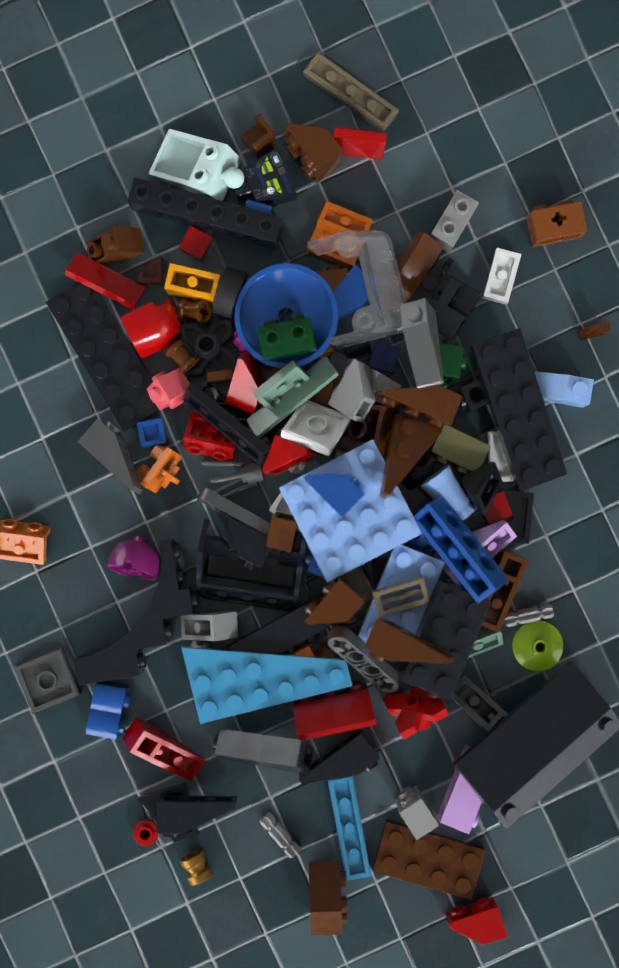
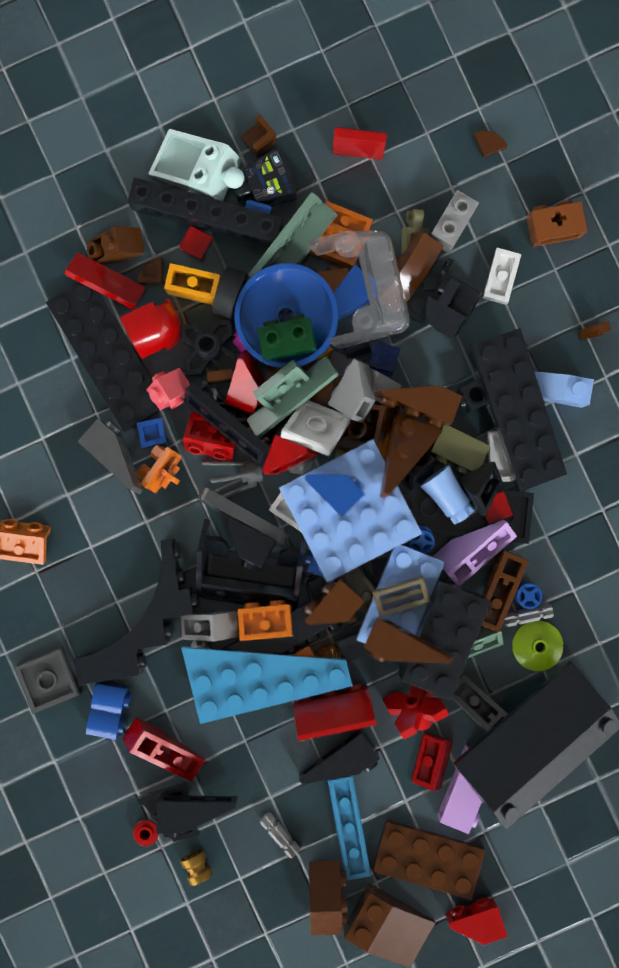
magenta cylinder [107,536,160,581] -> none
reddish brown bush [165,339,199,374] -> none
reddish brown bush [178,298,212,323] -> none
black slope [213,729,314,775] -> none
reddish brown panel [266,511,299,552] -> none
reddish brown slope [285,123,342,183] -> none
dark tan tile [303,52,399,132] -> none
dark grey beam [328,626,400,692] -> none
light grey brick [395,785,439,840] -> none
dark grey slope [400,298,444,389] -> none
blue brick [414,497,509,603] -> none
dark green brick [439,340,467,384] -> none
none -> orange bracket [238,600,293,641]
none -> sand green fence [248,192,337,277]
none -> reddish brown slope [343,883,435,968]
none -> olive plate [401,209,429,254]
none -> red slope [411,732,453,791]
none -> reddish brown tile [474,131,507,158]
none -> blue wheel [514,582,543,609]

